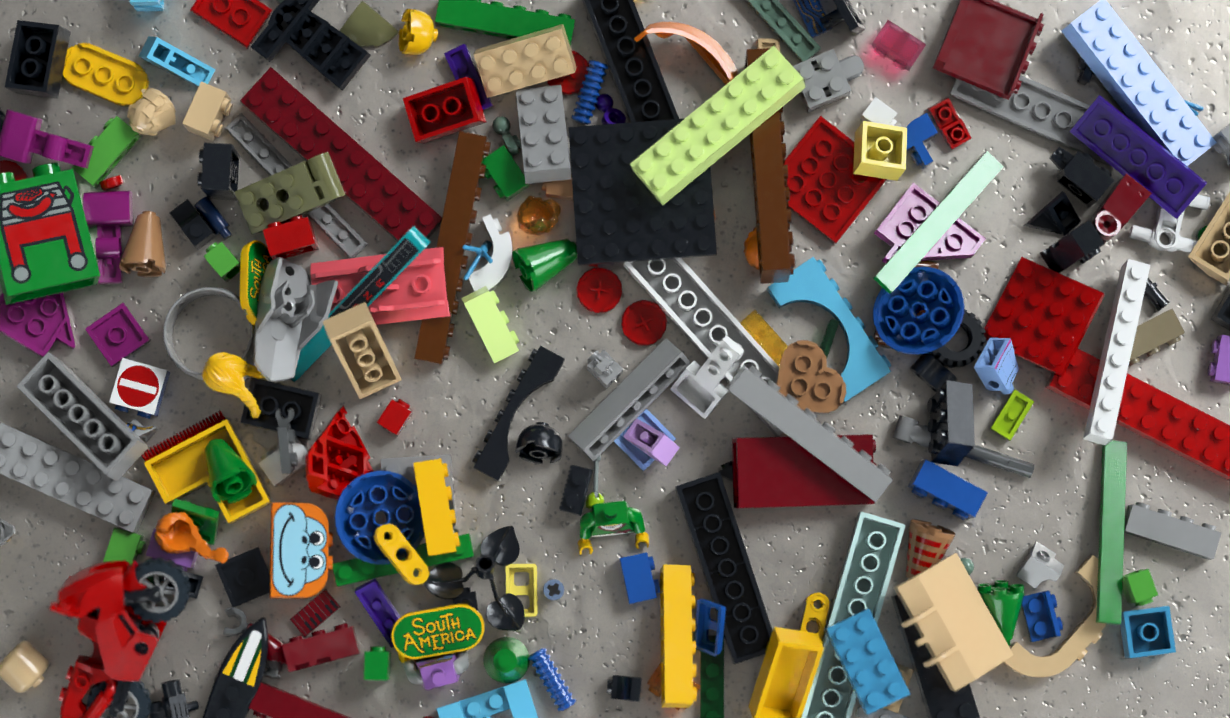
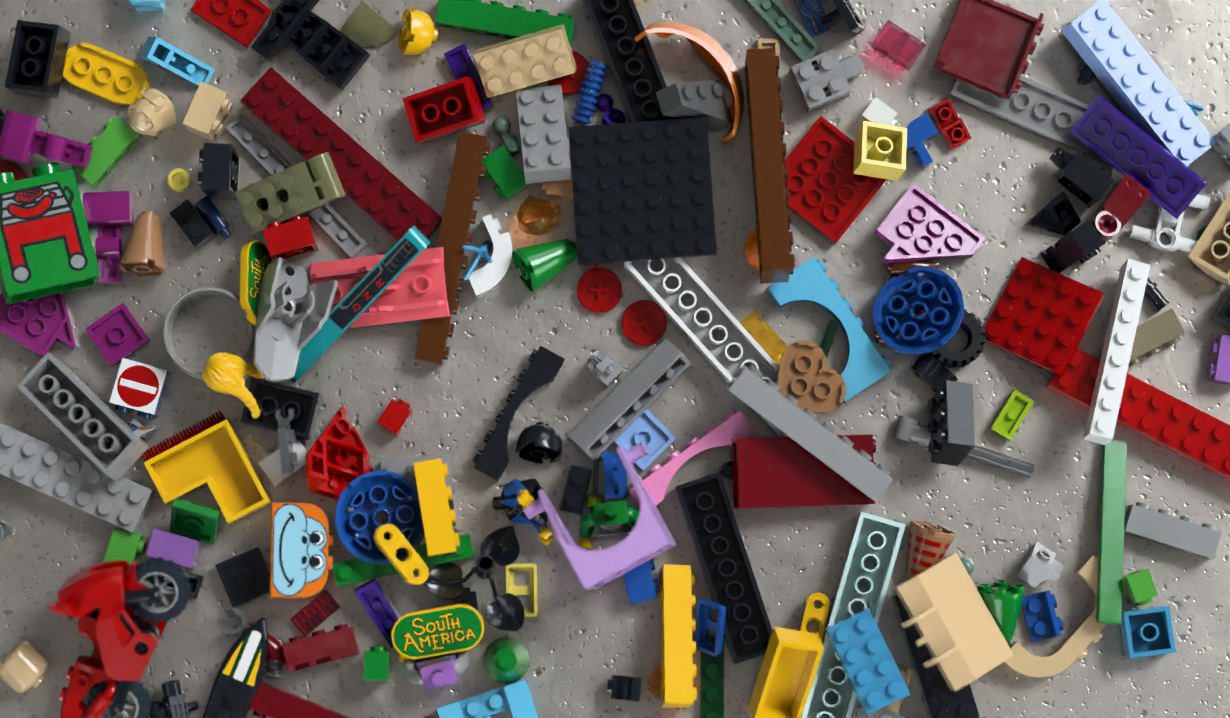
red tile [99,175,124,191] -> none
orange hair [155,512,229,564] -> none
bright green brick [204,241,240,283] -> none
green cone [205,439,257,503] -> none
tan brick [322,302,402,399] -> none
yellowish green brick [461,286,519,363] -> none
blue piece [528,648,576,711] -> none
sand blue bush [543,579,564,600] -> none
lavender slope [623,418,680,466] -> none
yellowish green brick [630,46,806,205] -> none
white plate [670,336,744,419] -> none
tile [873,151,1004,294] -> none
blue brick [908,459,988,520] -> none
light blue torso [974,338,1019,395] -> none
none -> light yellow tile [167,168,191,192]
none -> torso [492,478,554,545]
none -> lavender piece [522,442,677,590]
none -> blue bracket [603,452,628,500]
none -> bright pink arch [628,410,757,509]
none -> dark grey wedge [656,79,732,131]

